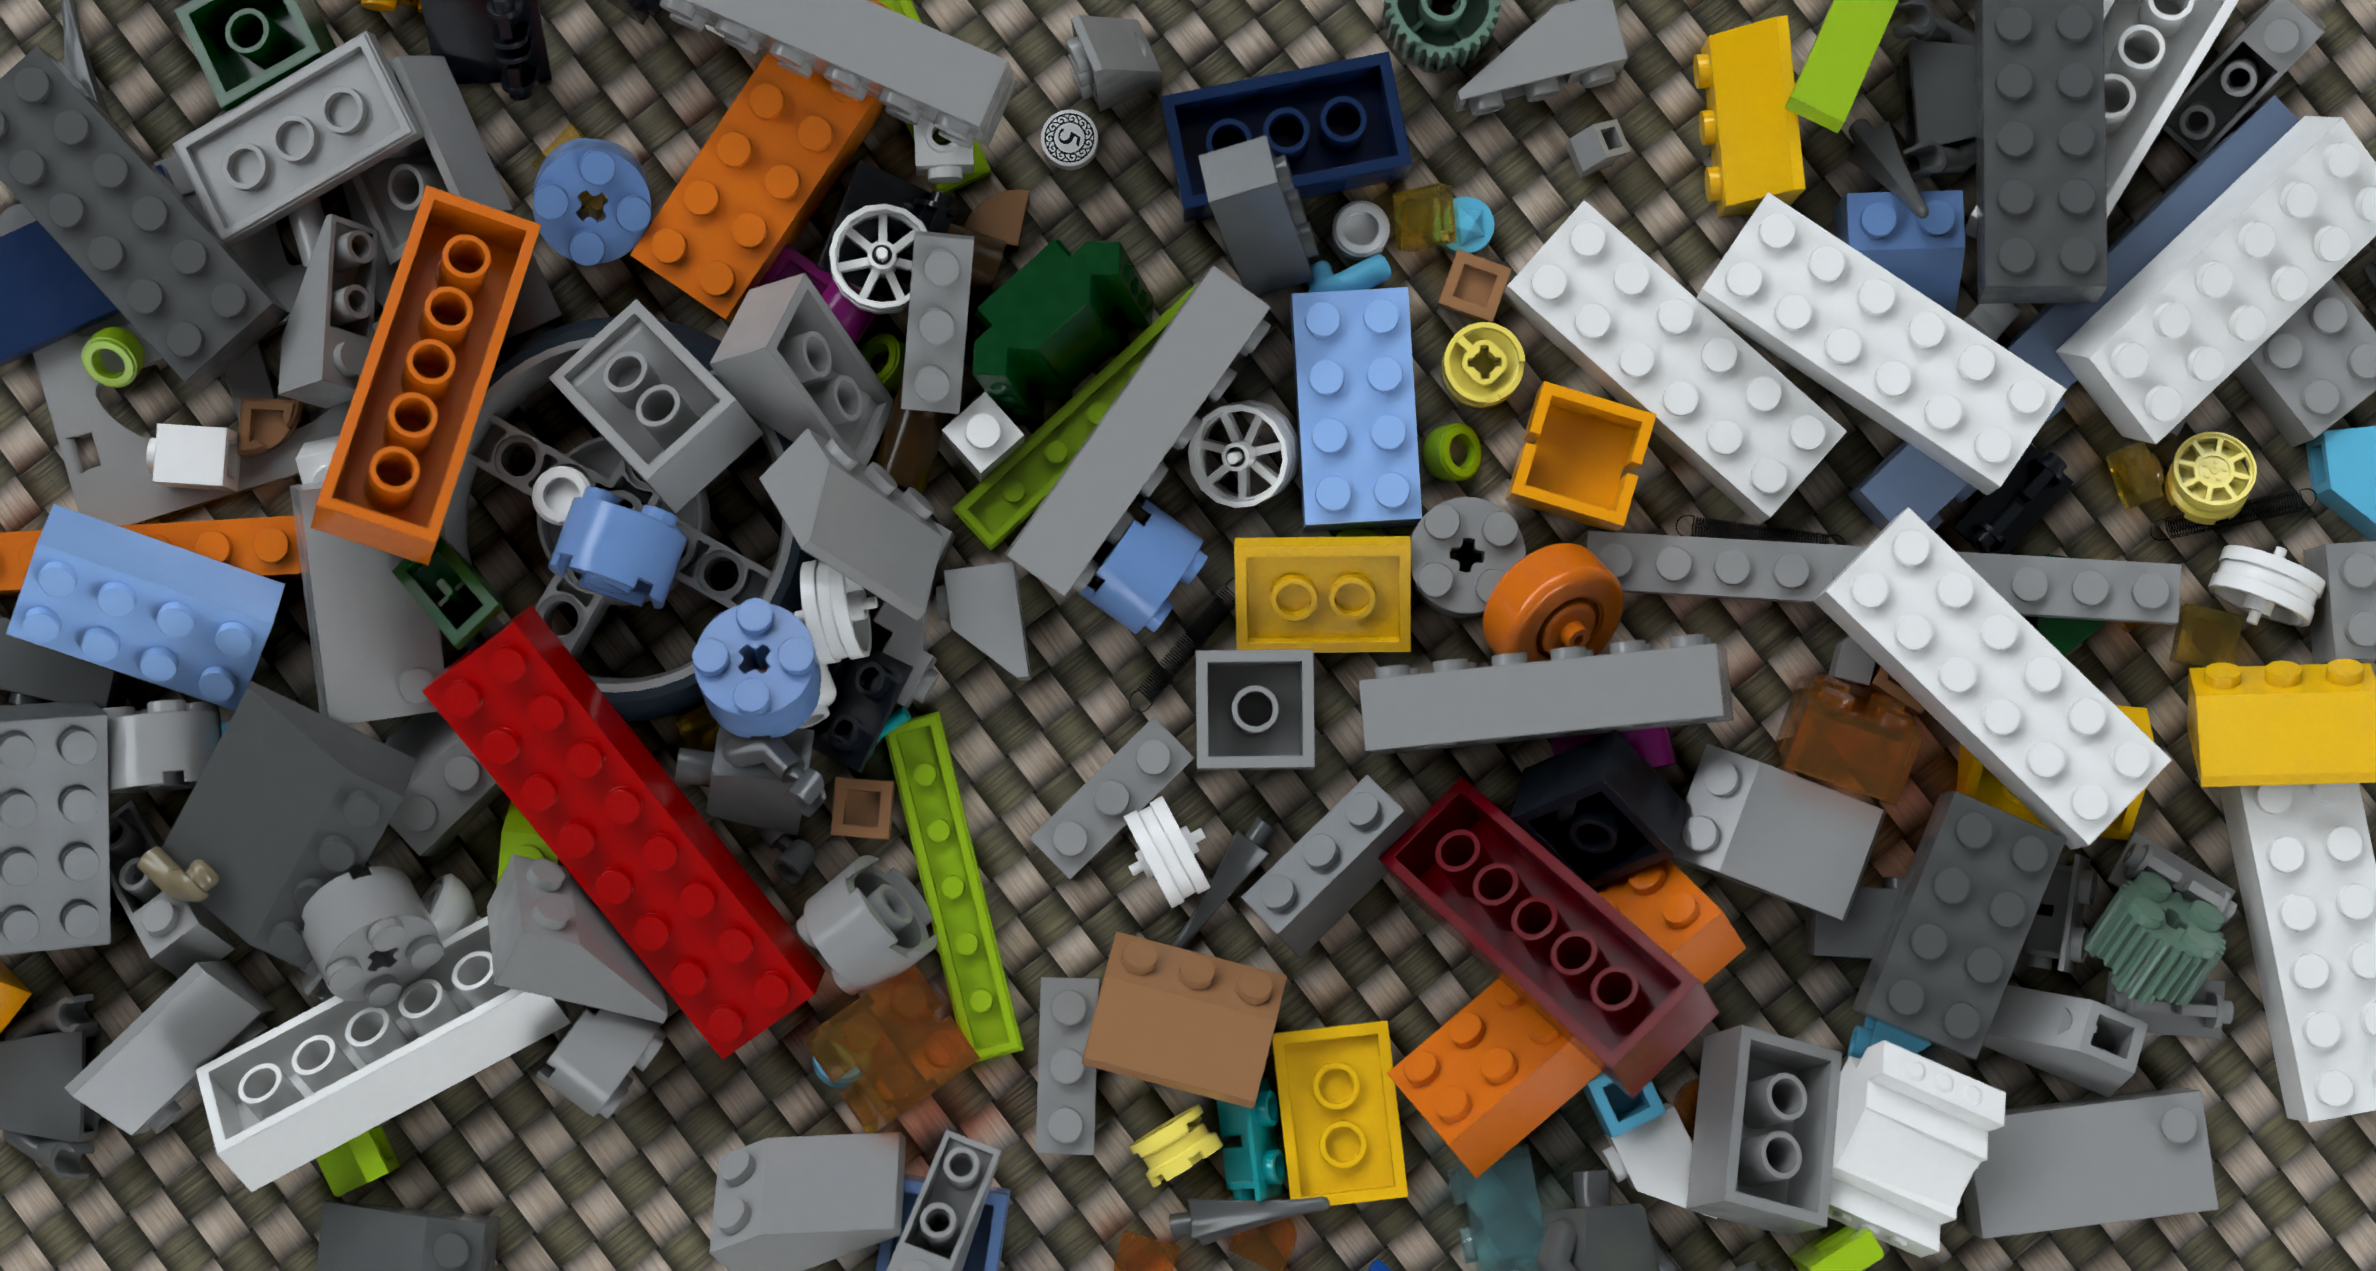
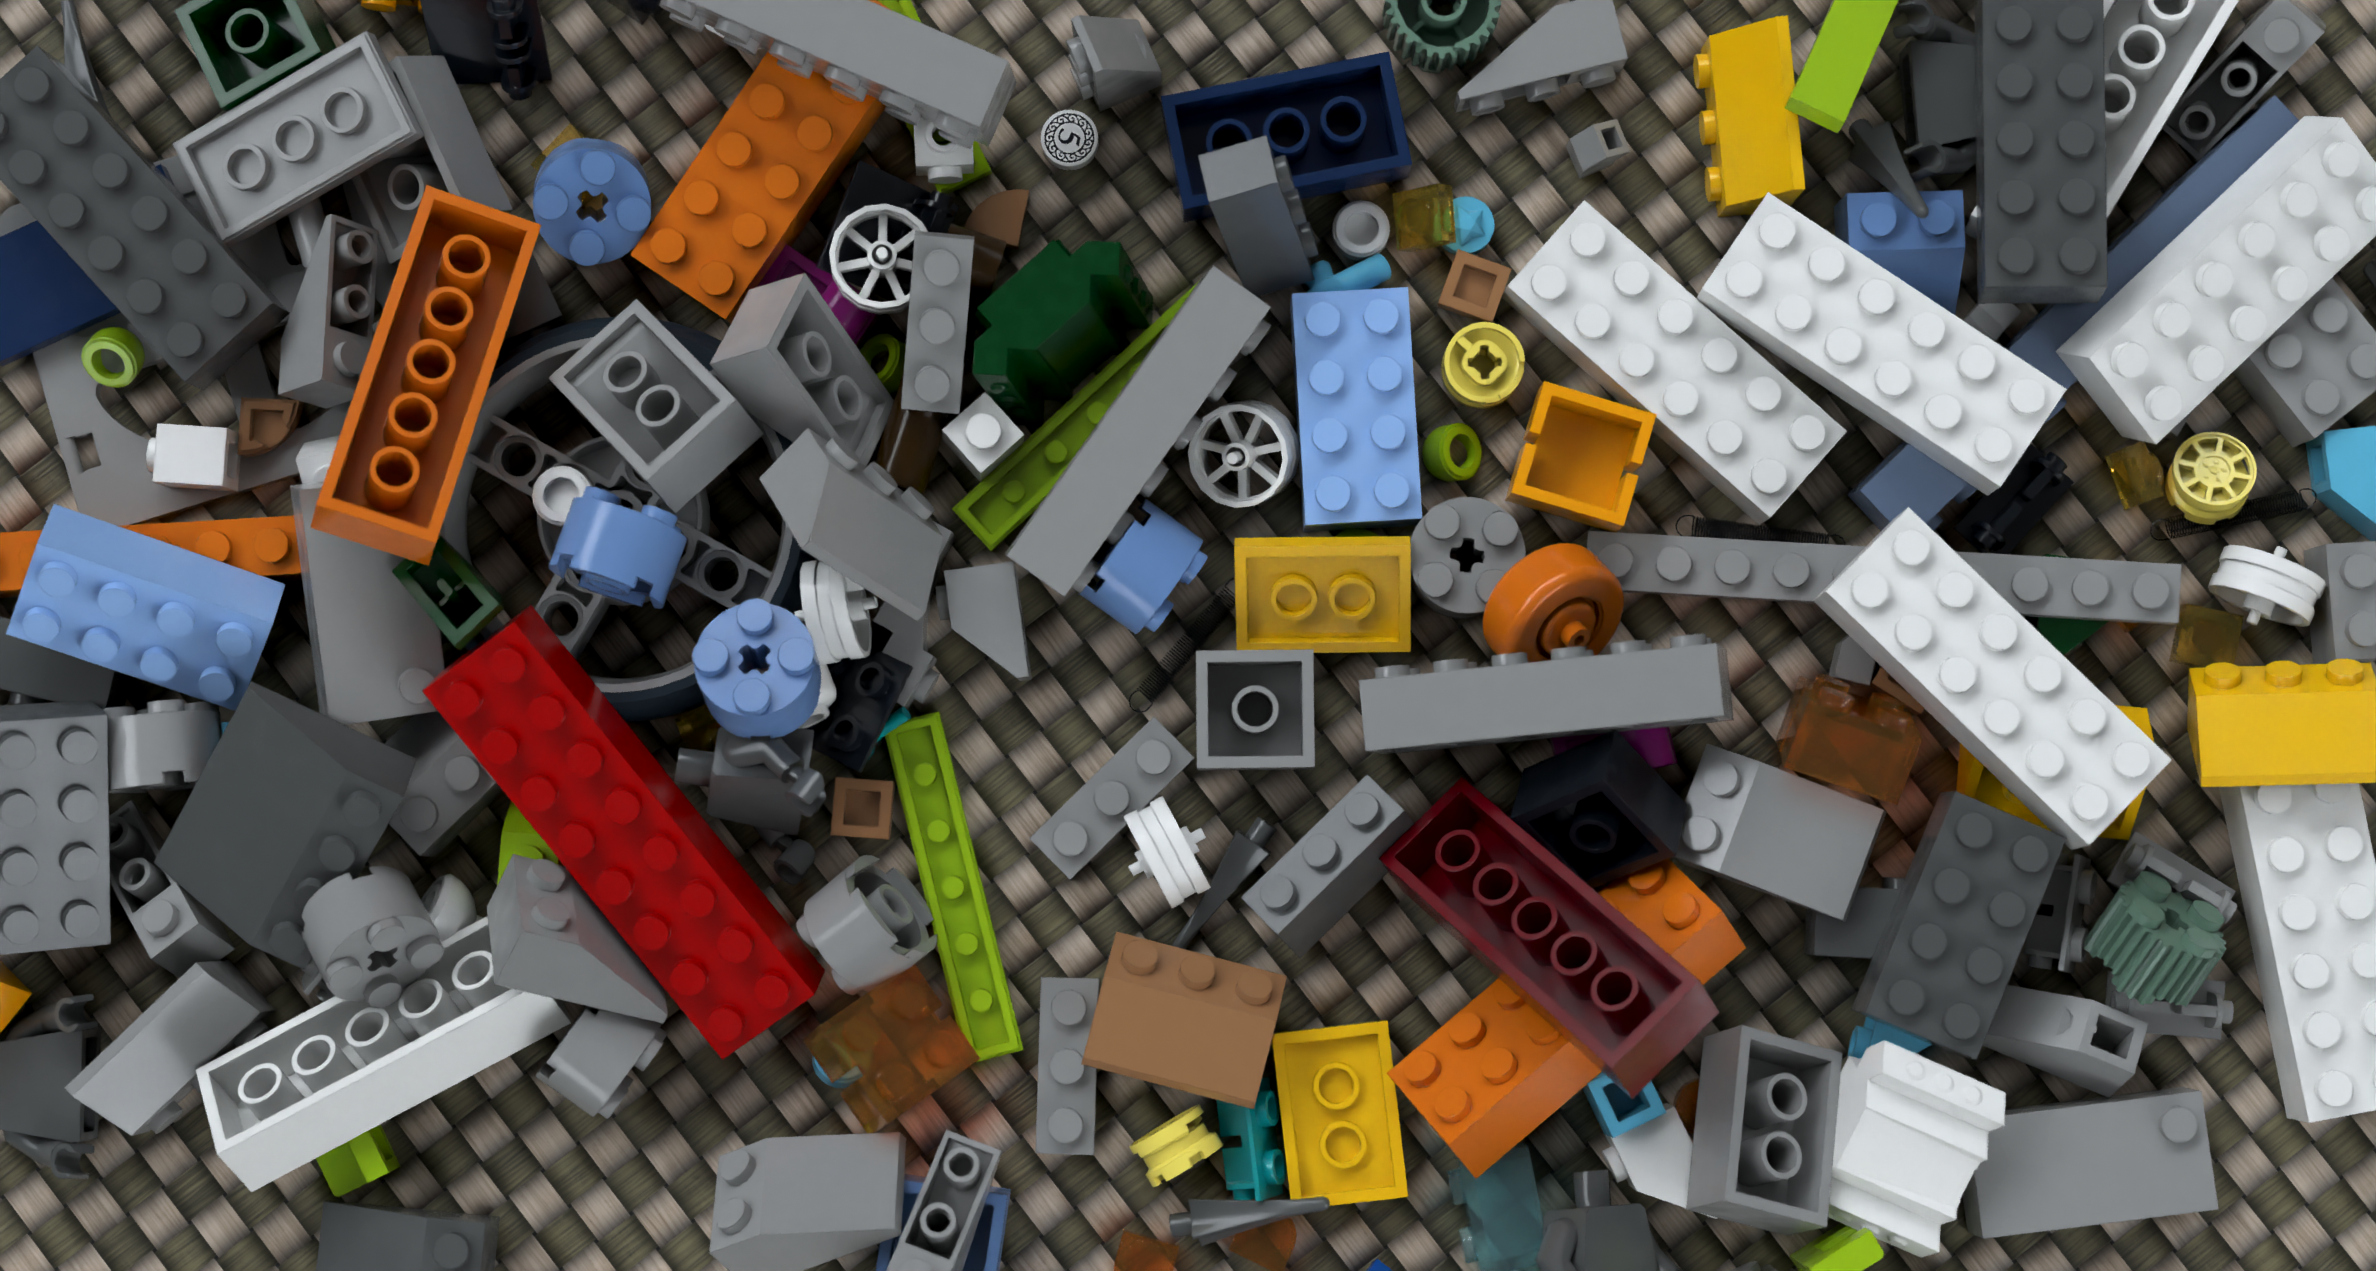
dark tan arm [137,846,220,902] -> none

